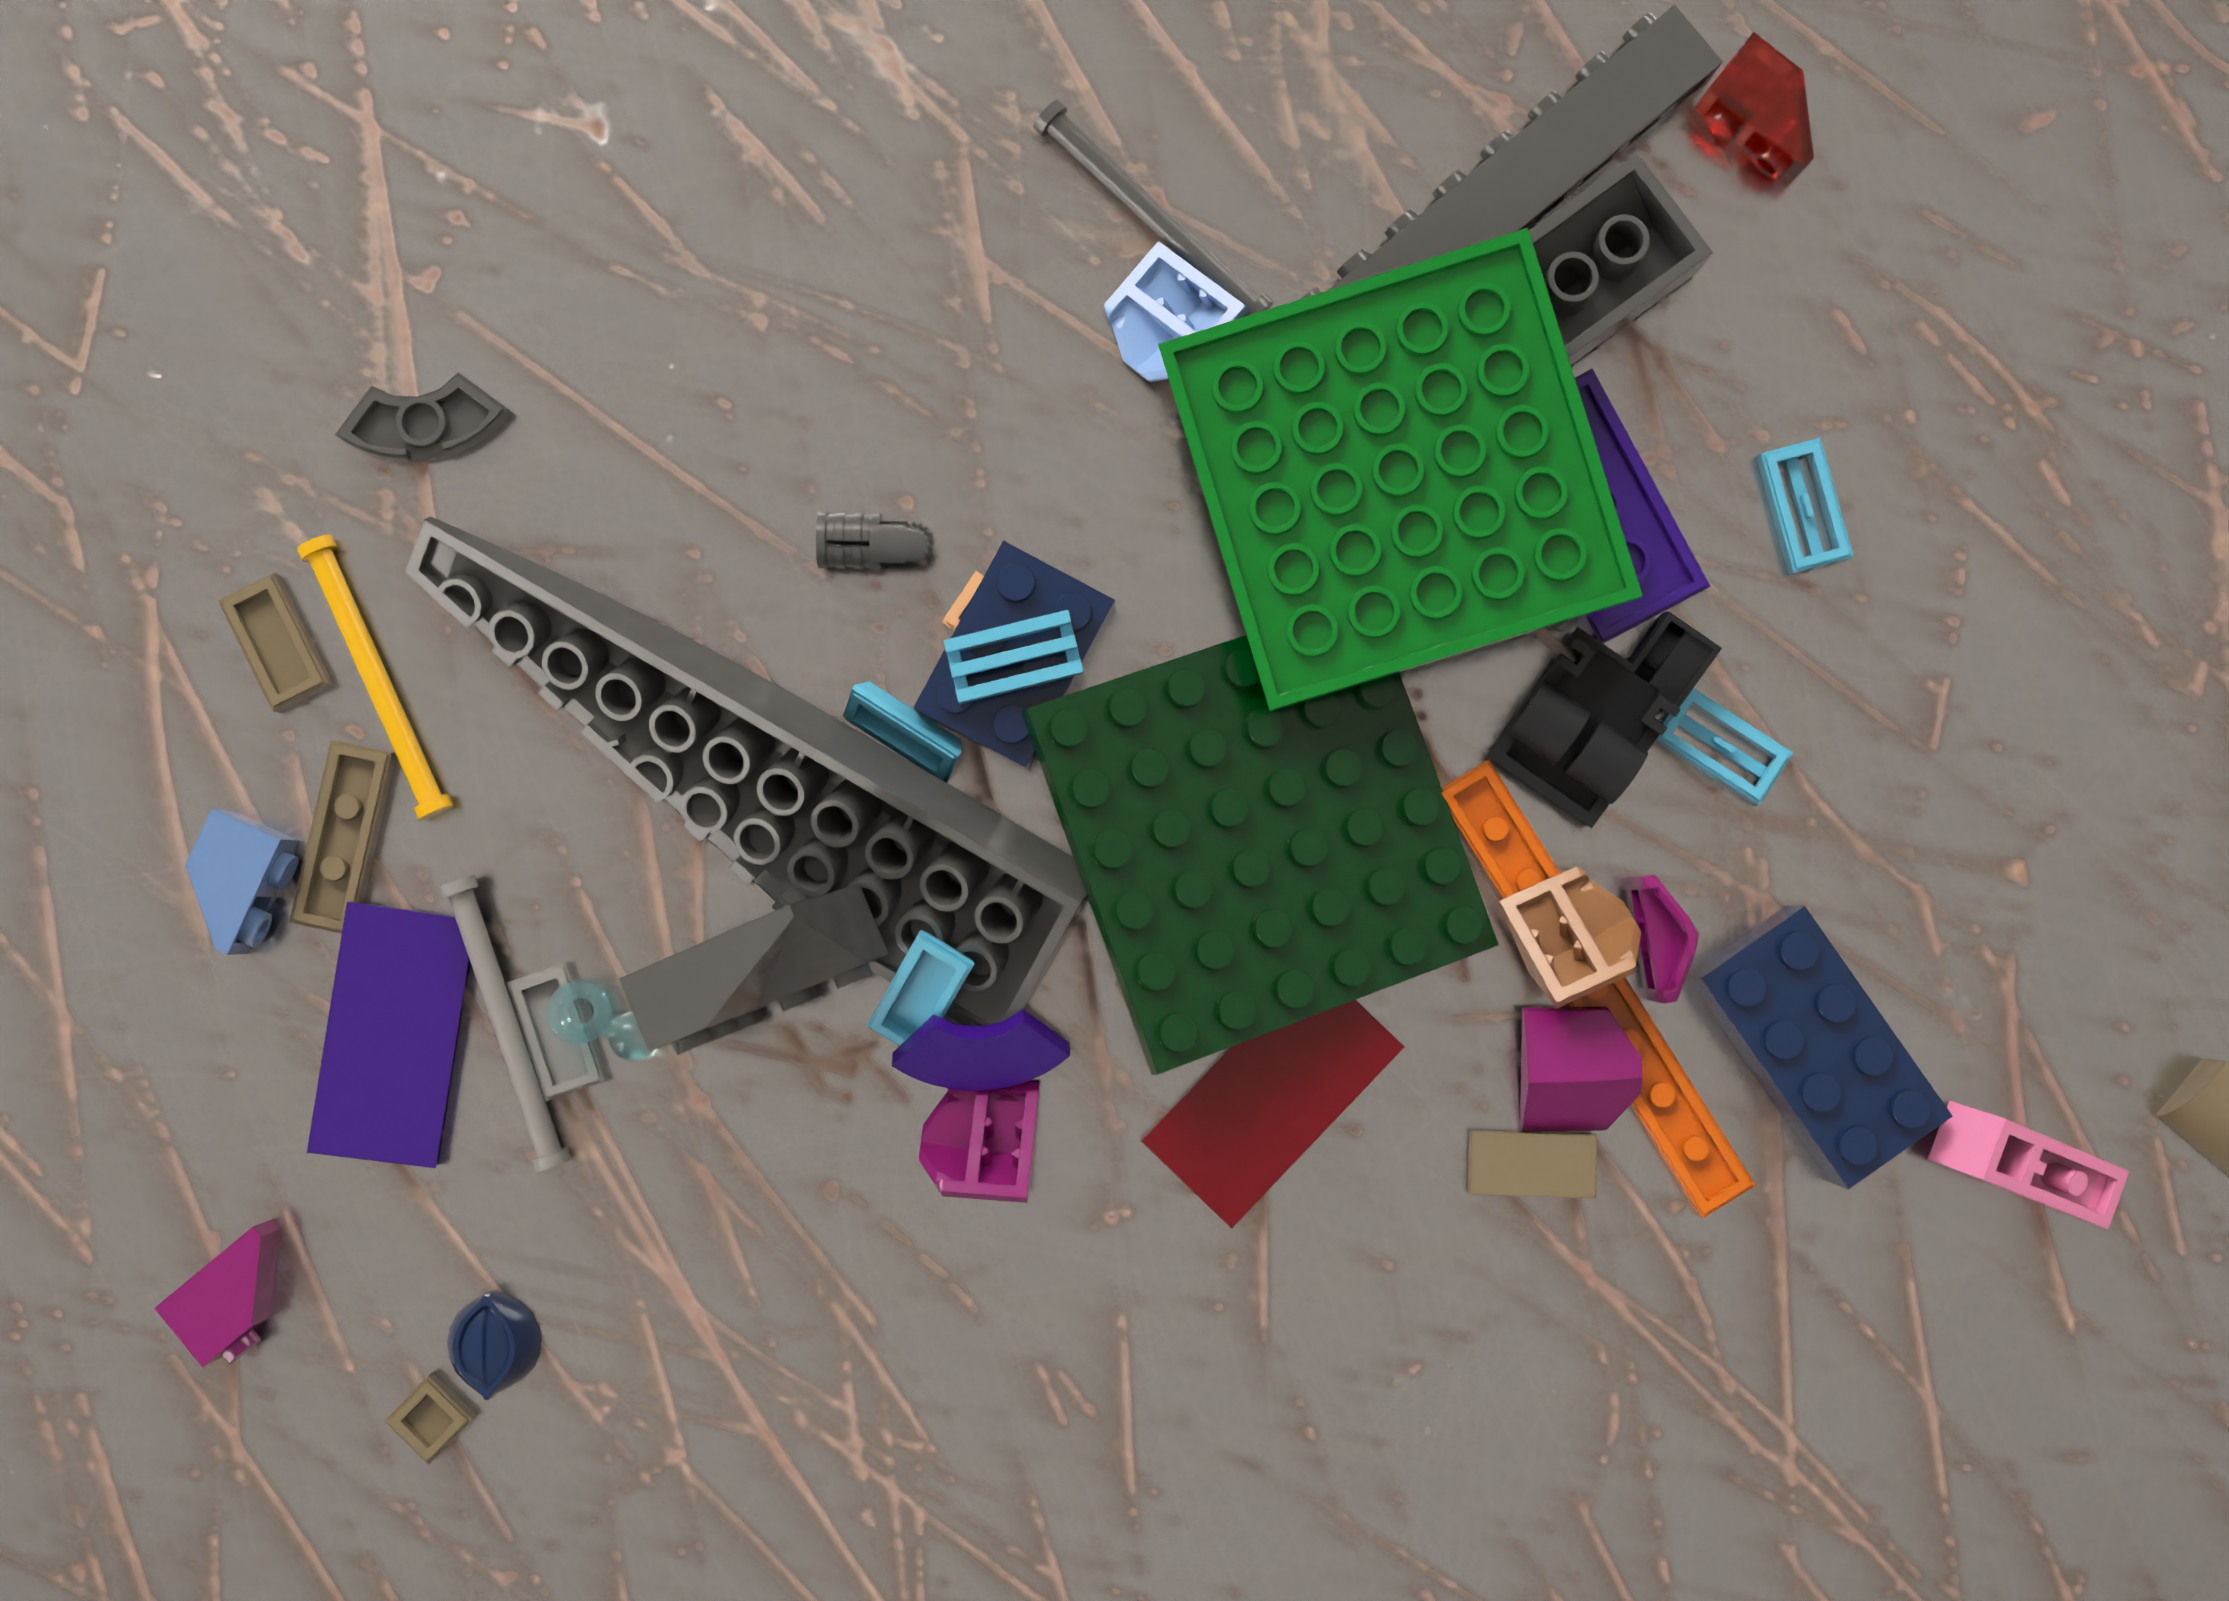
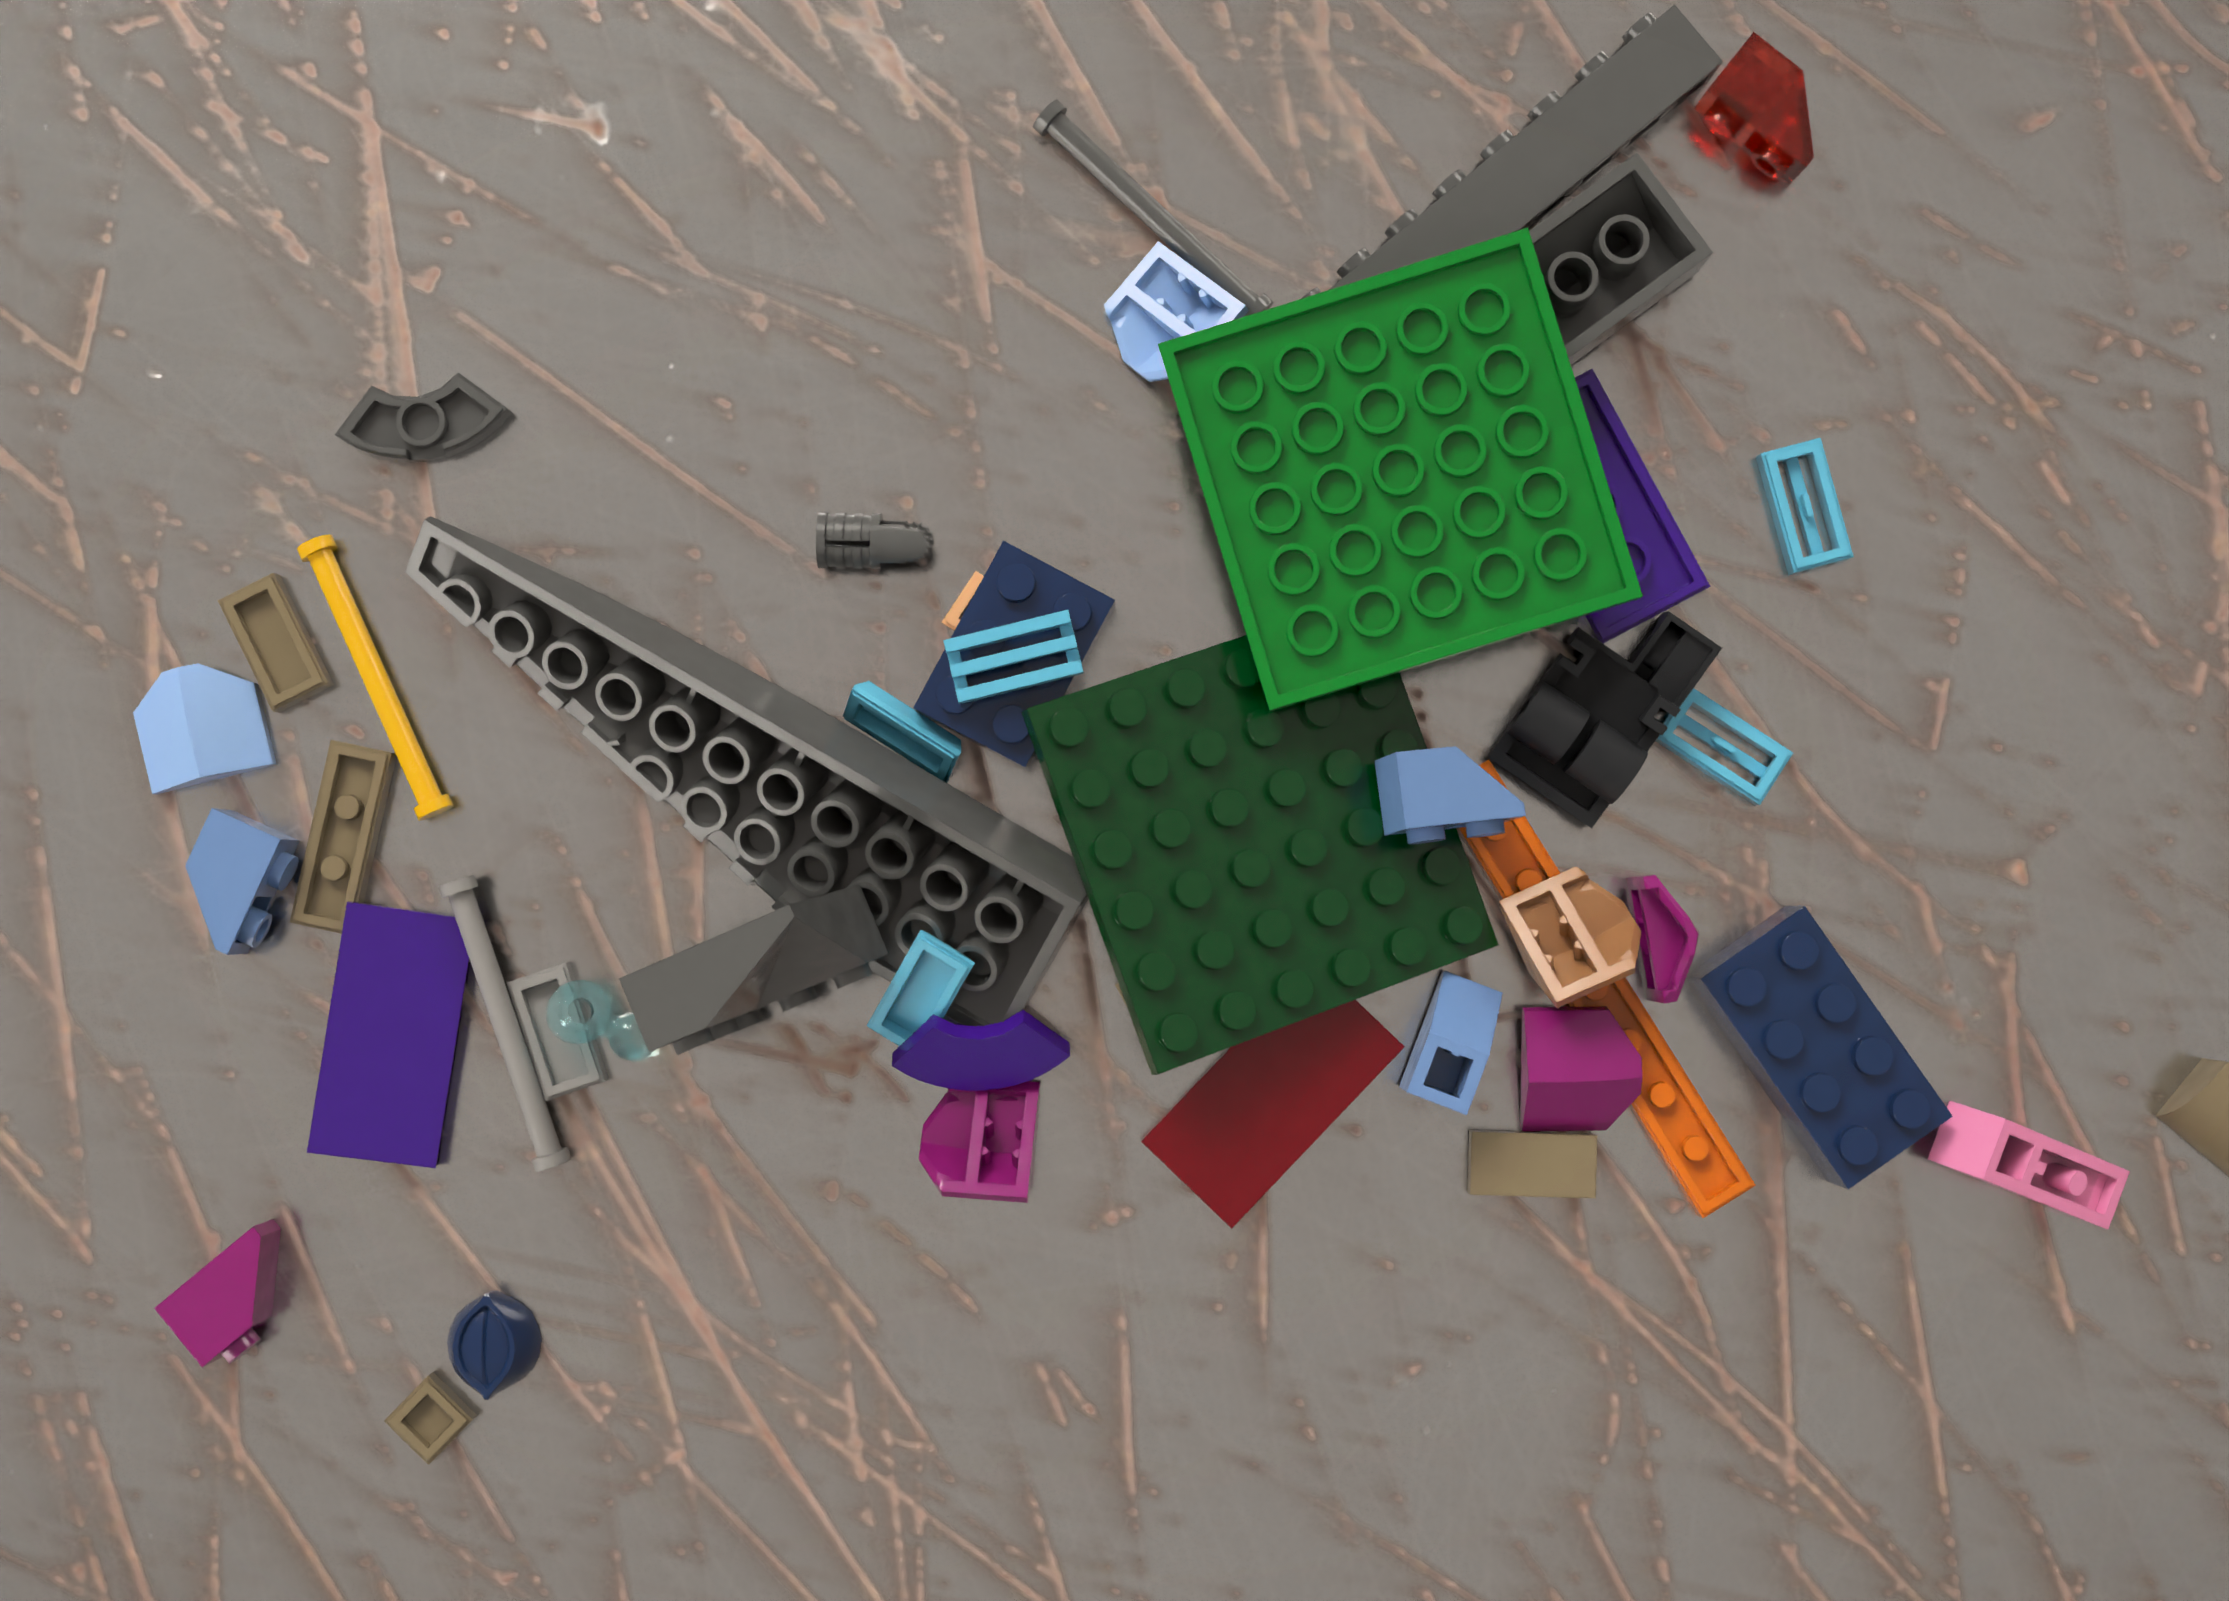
none -> light blue slope [133,663,277,795]
none -> medium blue slope [1375,746,1526,845]
none -> medium blue slope [1399,970,1503,1115]

